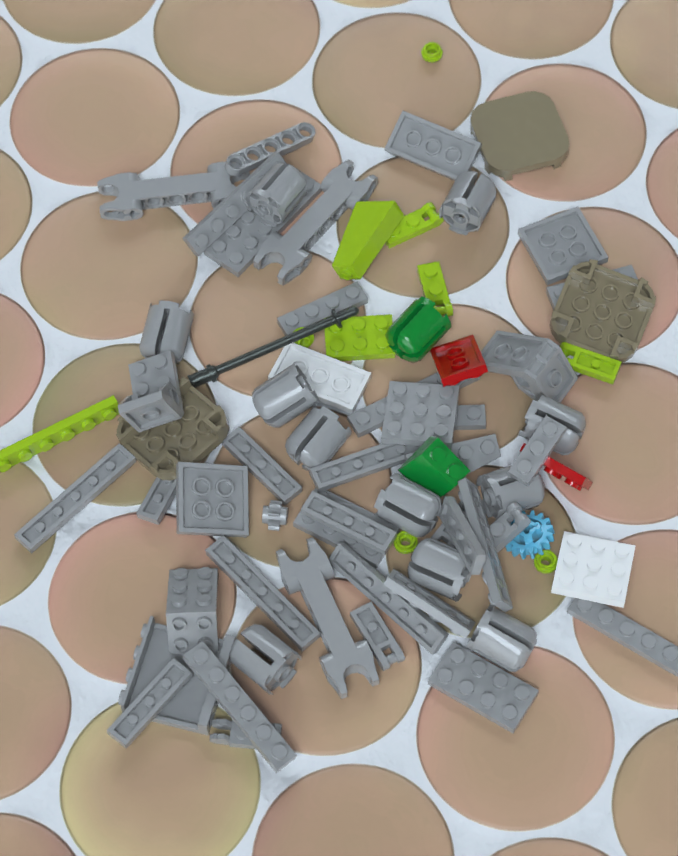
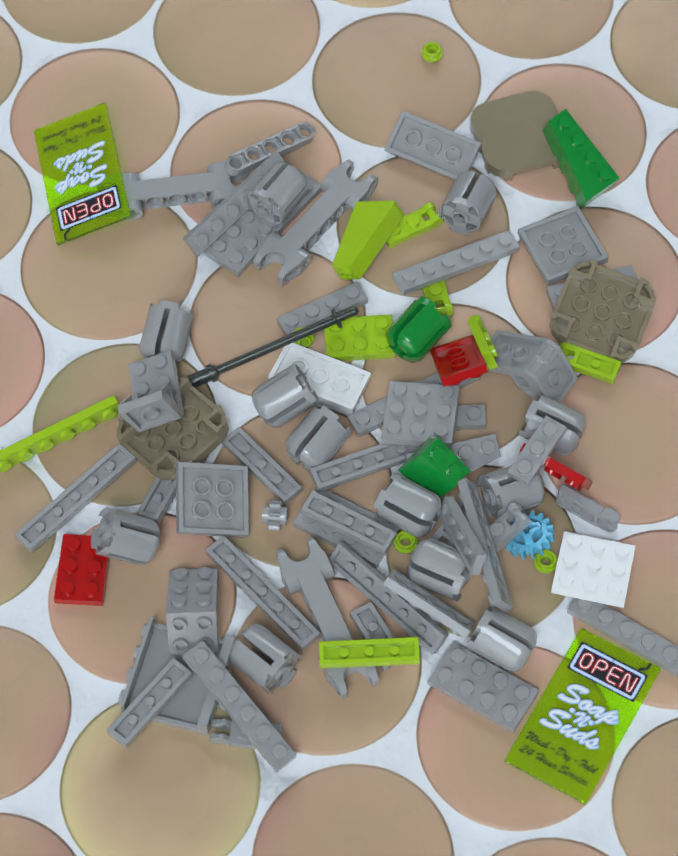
none -> clear neon green piece [33,102,132,245]
none -> red plate [54,534,109,606]
none -> light grey cylinder [91,507,160,566]
none -> lime plate [319,637,420,669]
none -> light grey plate [392,230,520,295]
none -> lime plate [468,315,498,370]
none -> clear neon green piece [504,628,661,805]
none -> green wedge [542,109,620,210]
none -> light grey hinge [555,484,620,533]

